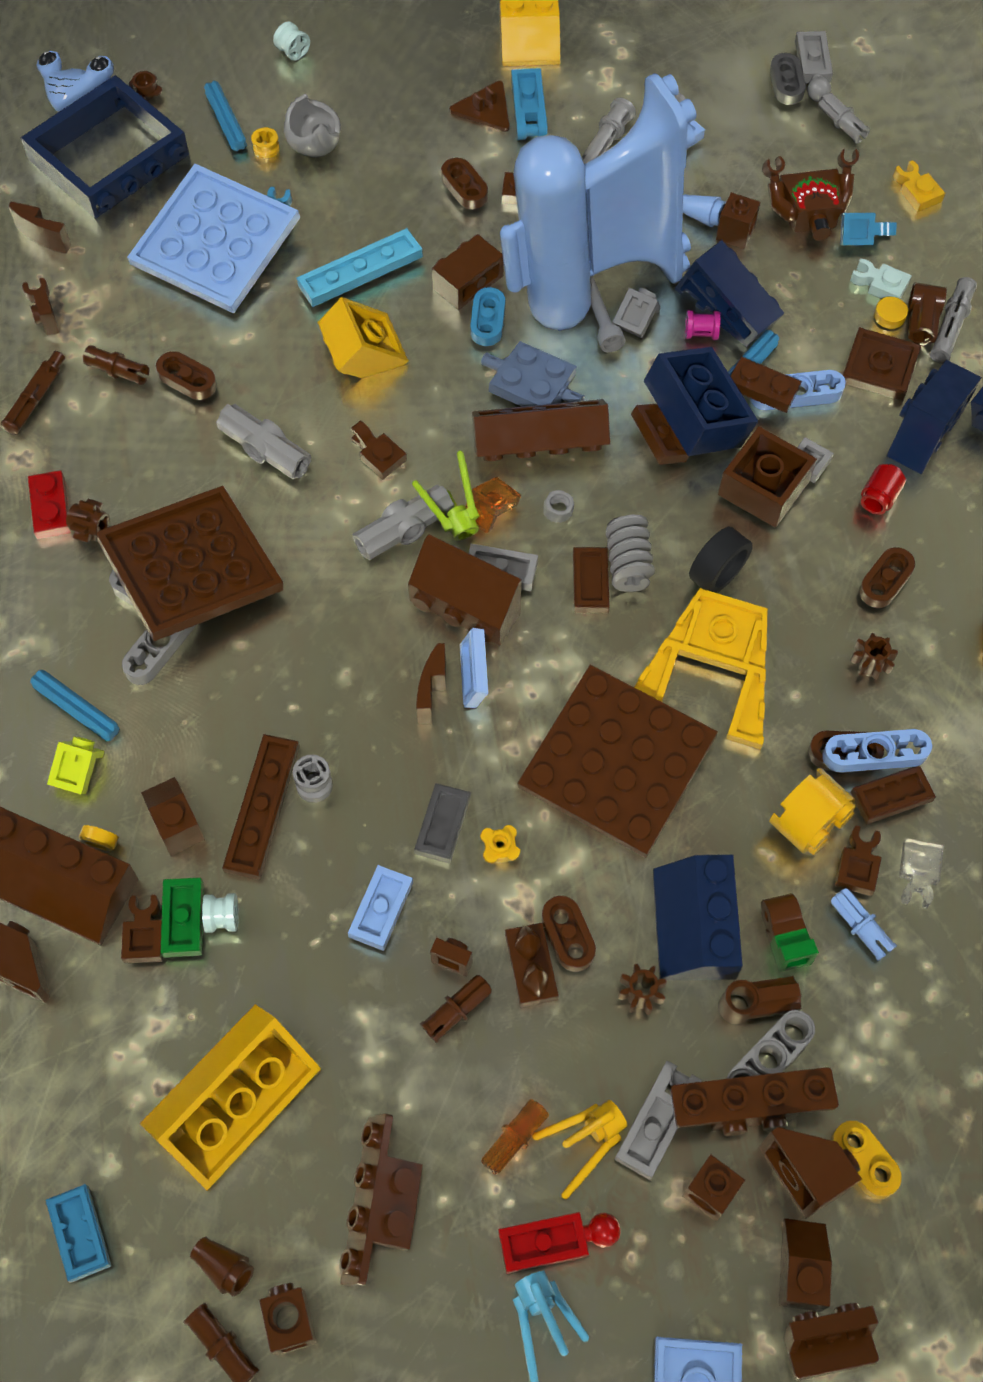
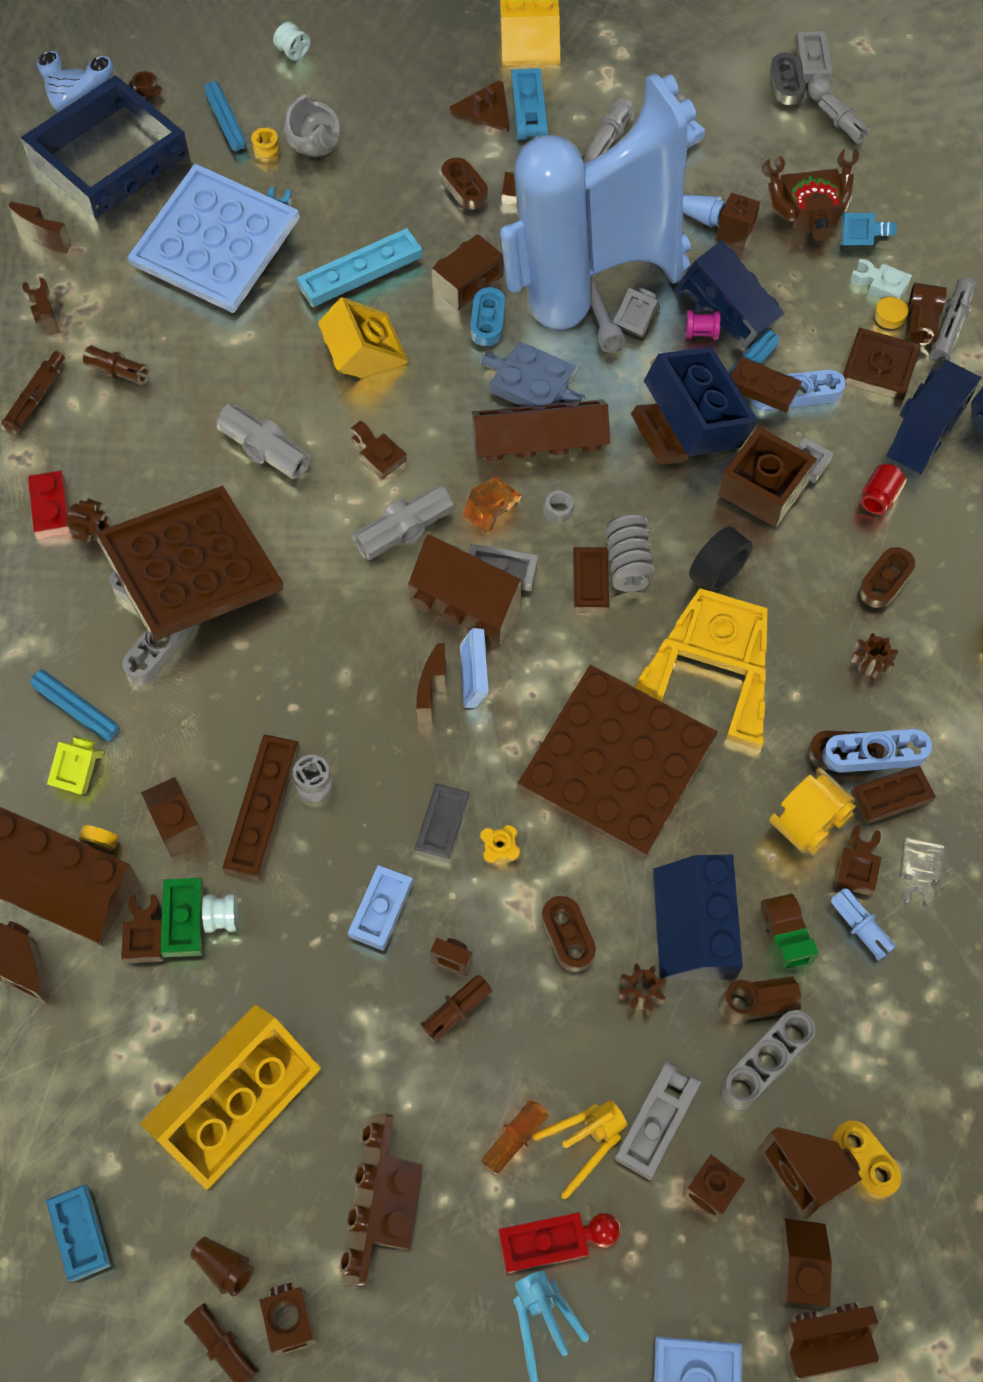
reddish brown plate [156,351,217,400] -> none
lime plant [412,450,480,541] -> none
reddish brown tile [505,922,559,1008] -> none
reddish brown bracket [670,1067,839,1136] -> none
yellow plate [893,160,945,212] -> none

